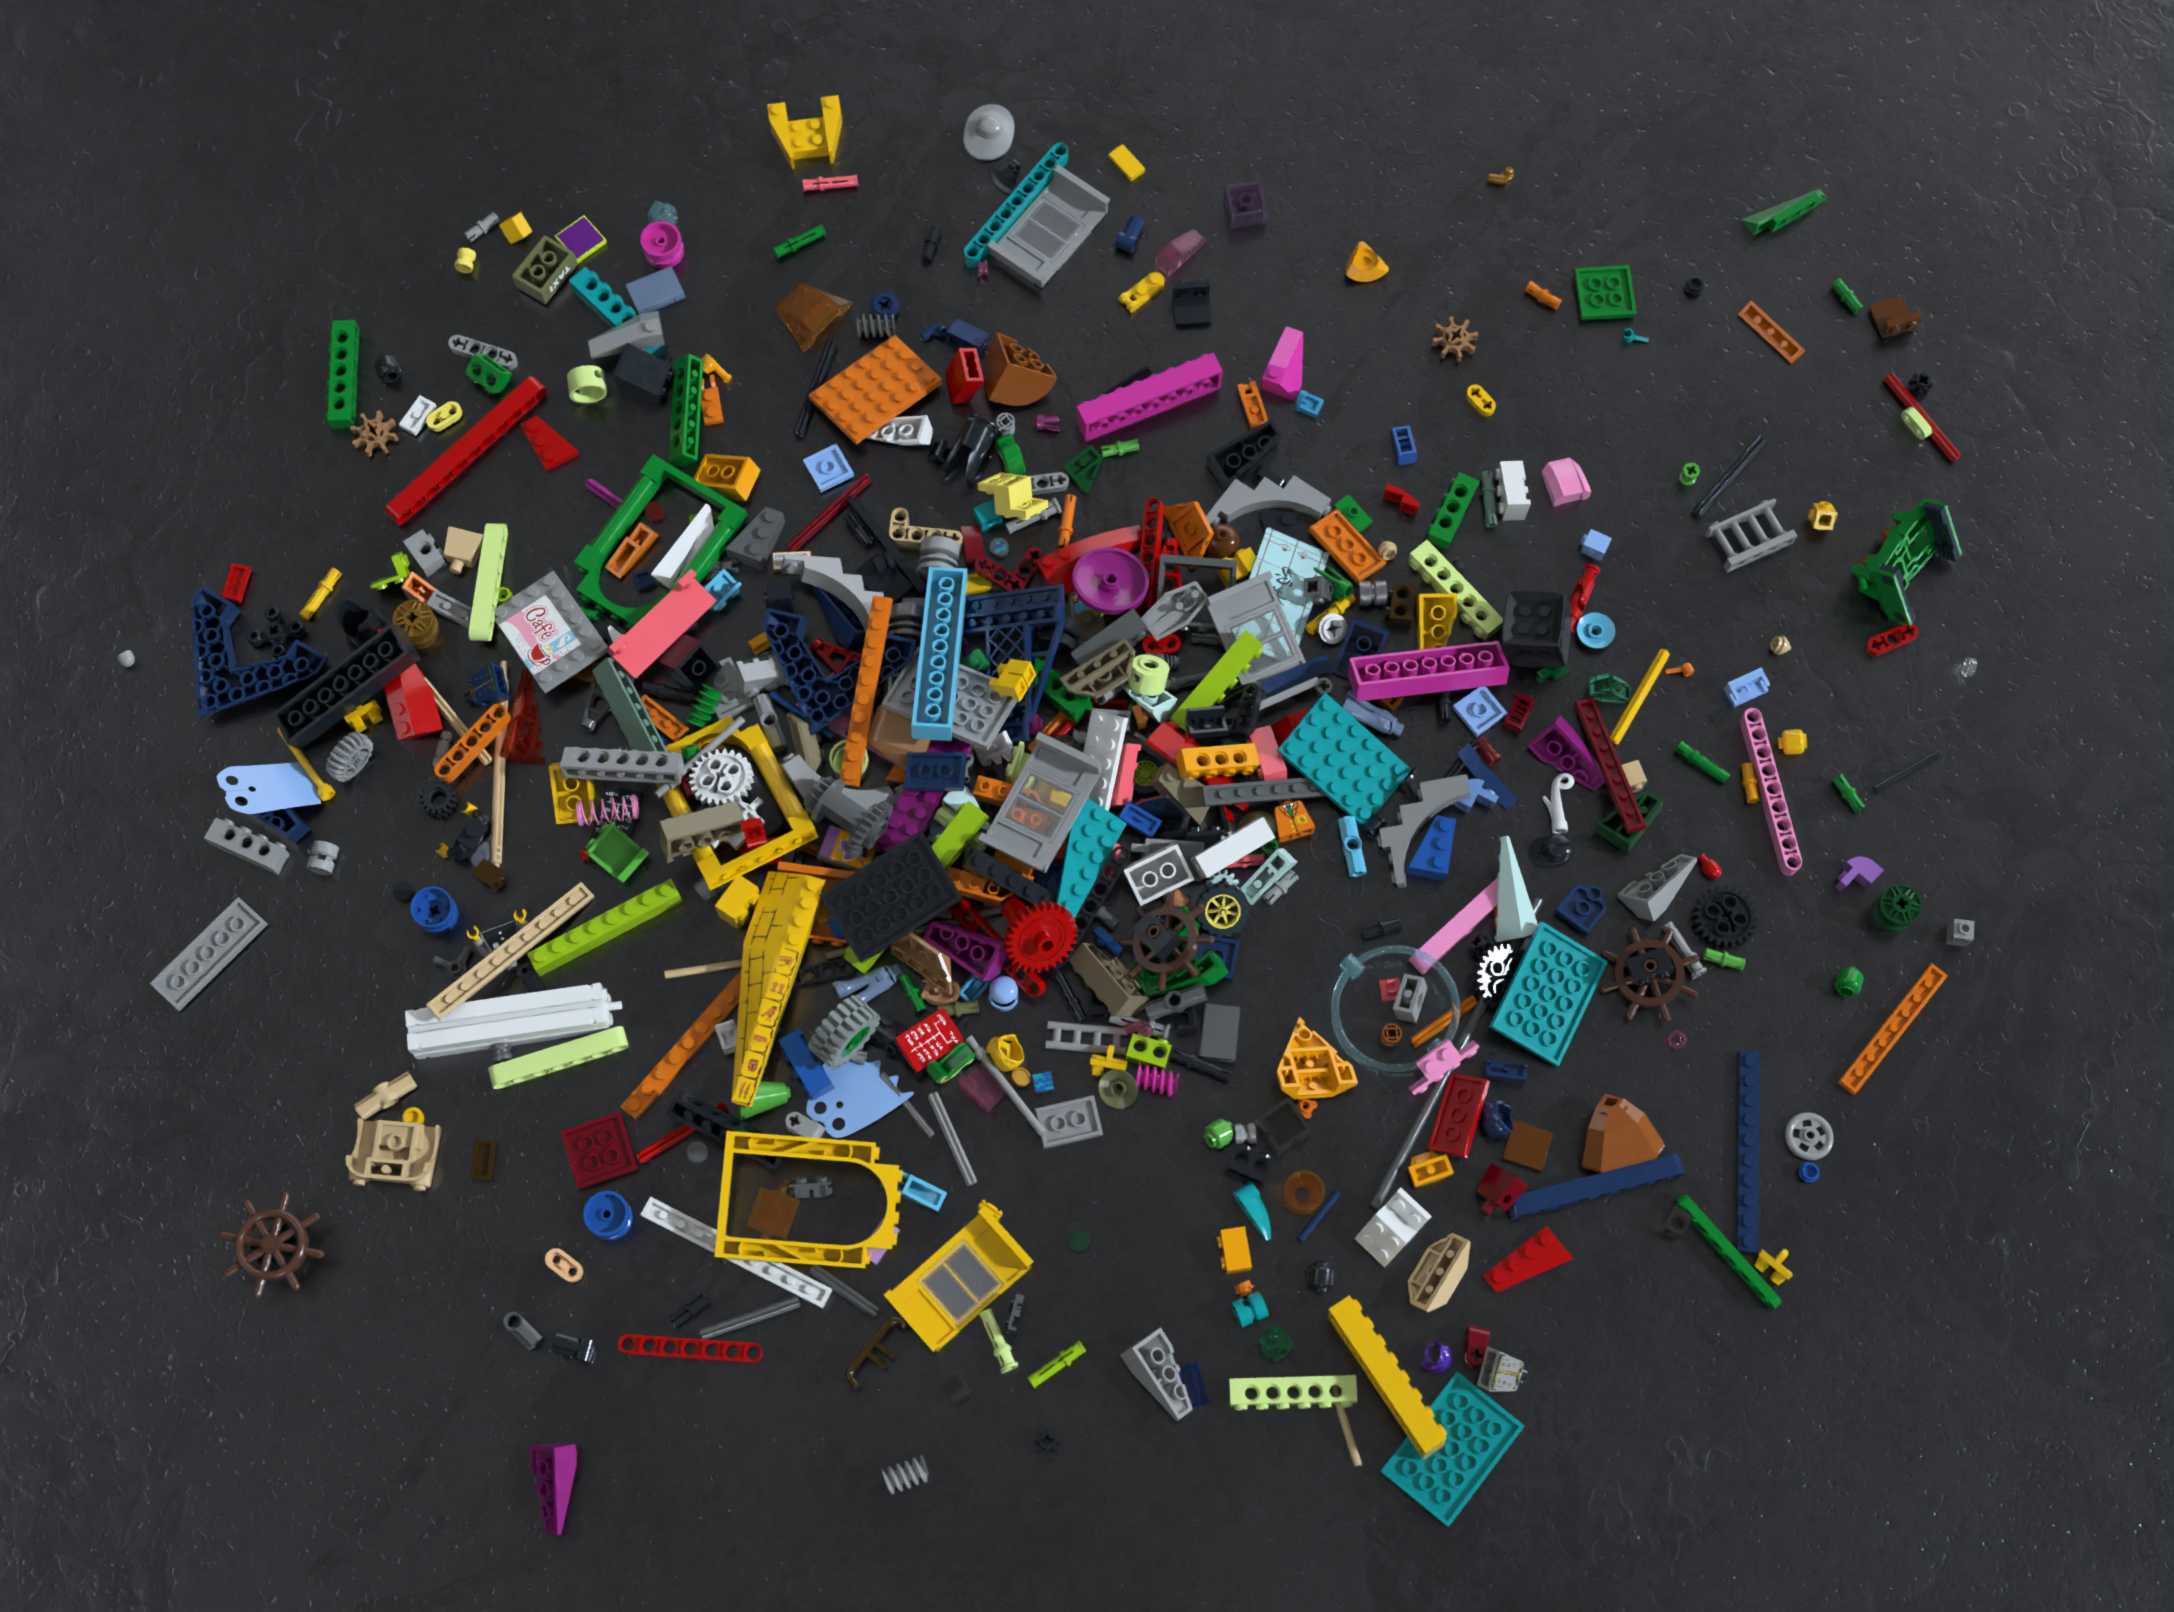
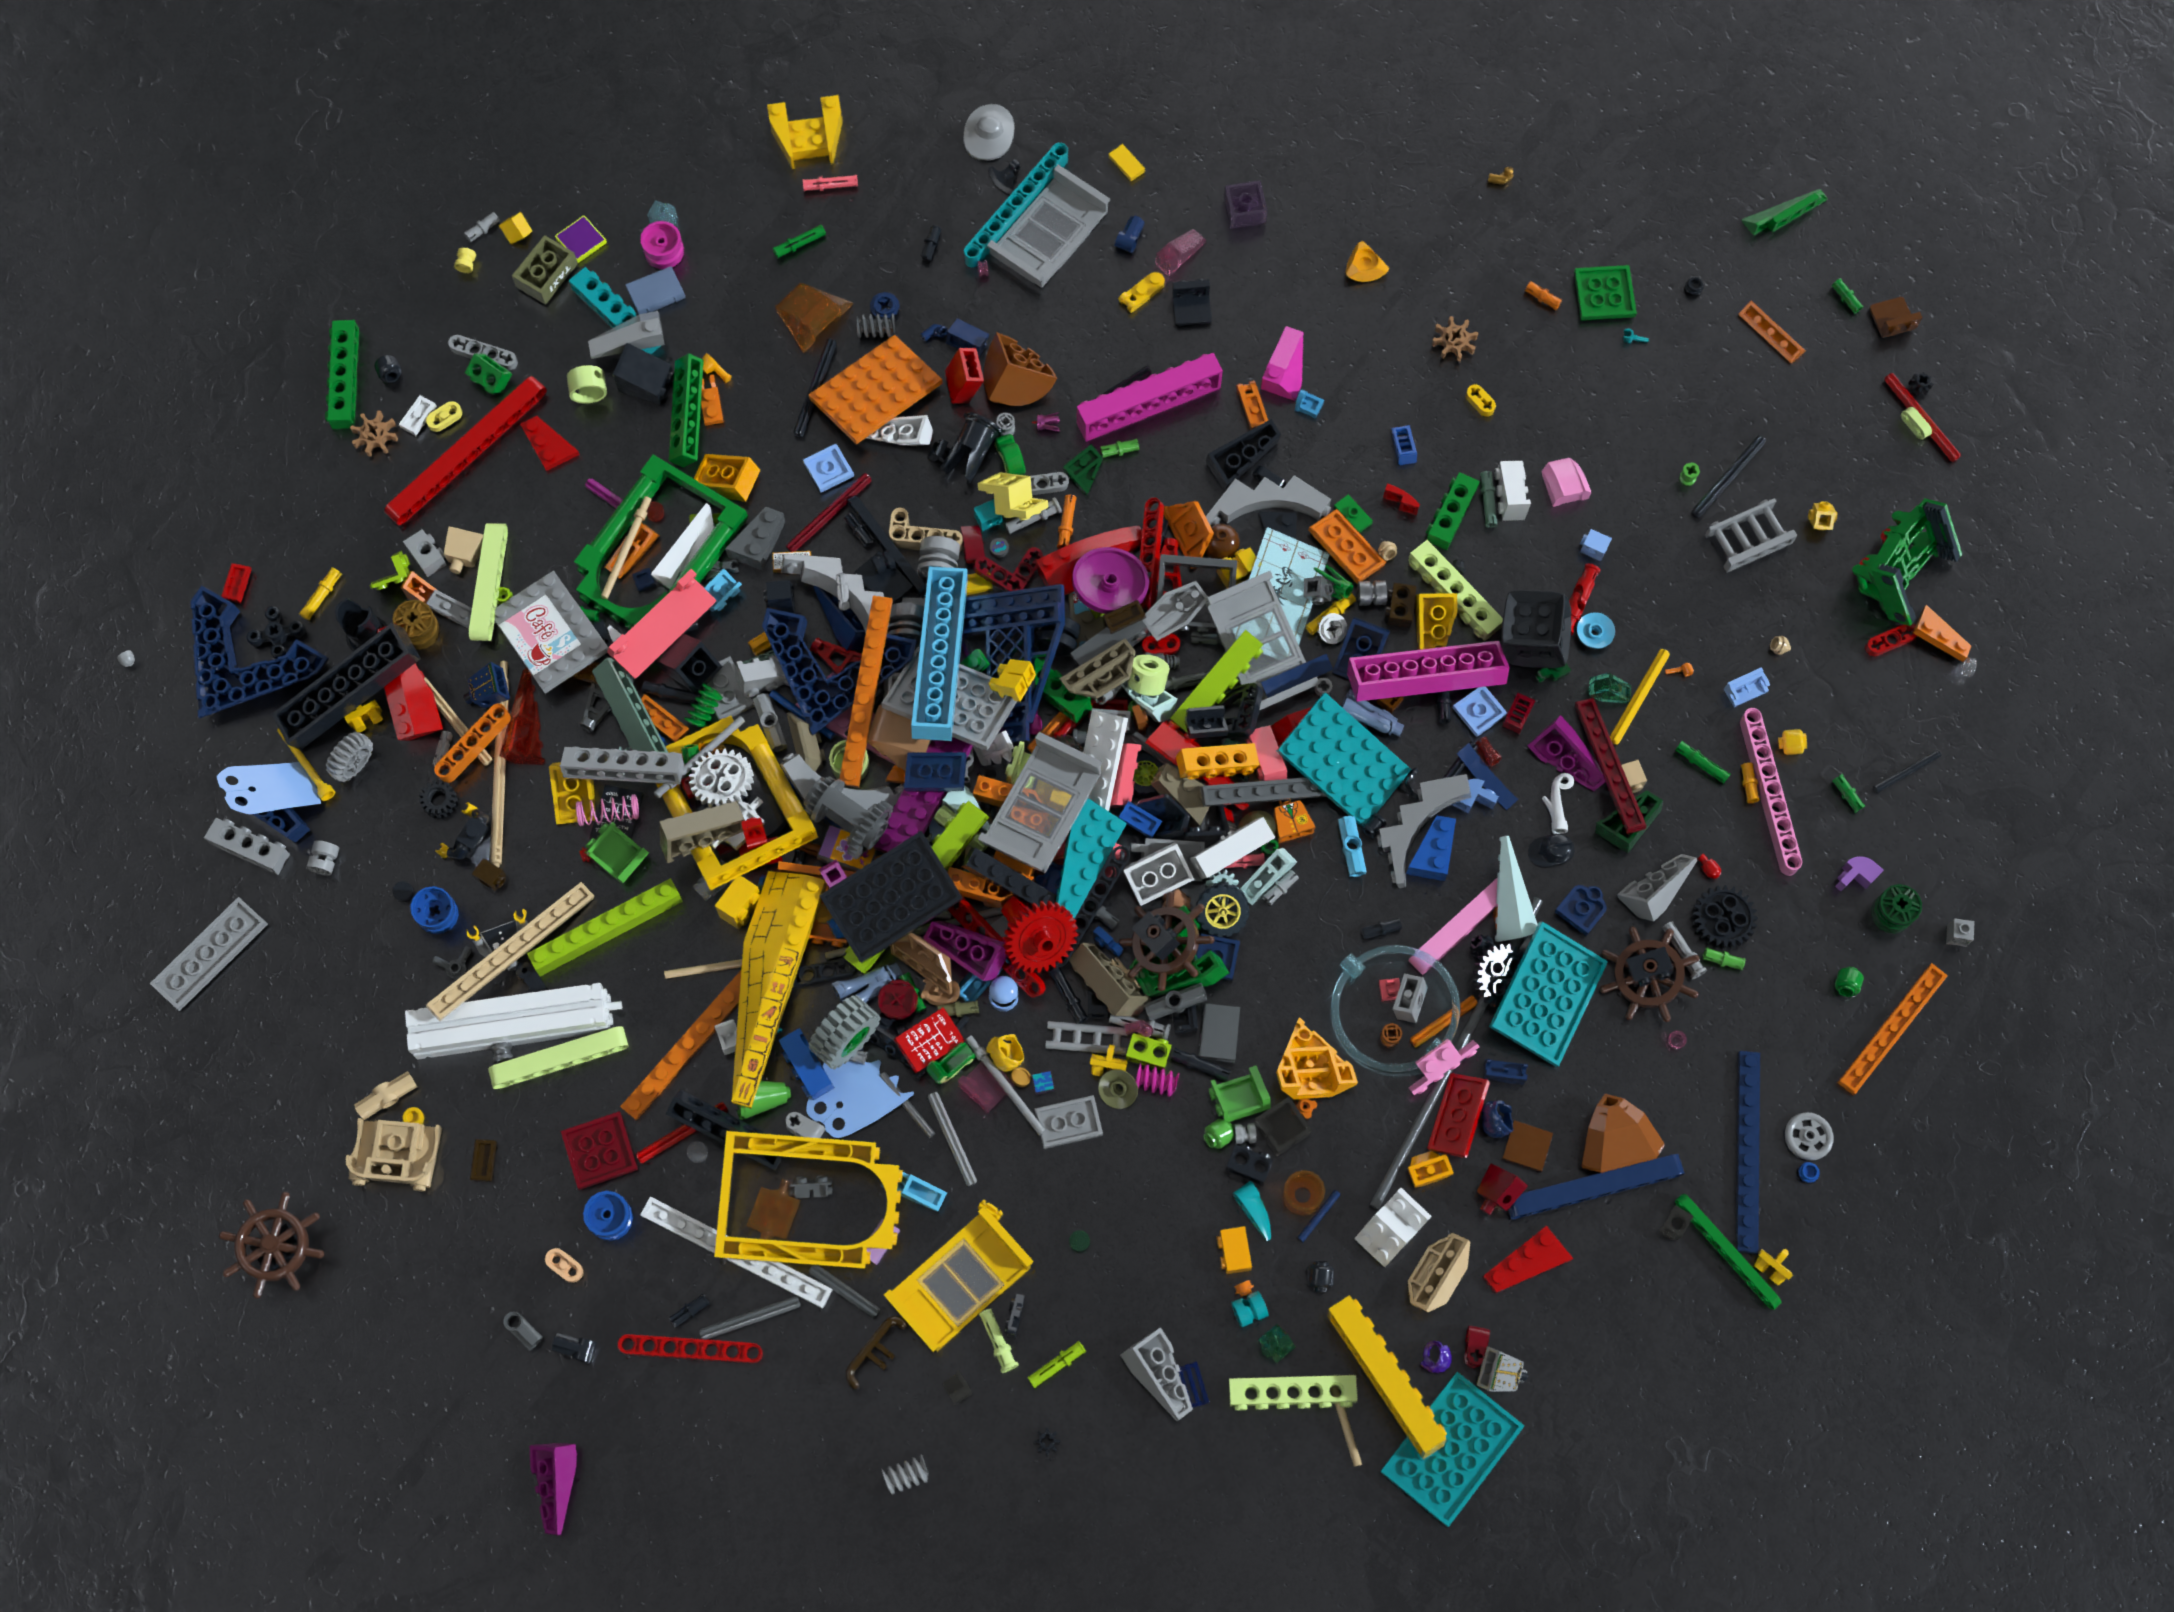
none -> tan bar [601,496,652,599]
none -> magenta brick [819,859,847,888]
none -> light grey axle [836,573,850,610]
none -> dark red tile [878,980,918,1020]
none -> dark brown tile [1103,600,1146,634]
none -> bright green panel [1208,1066,1271,1122]
none -> orange wing [1913,605,1971,662]

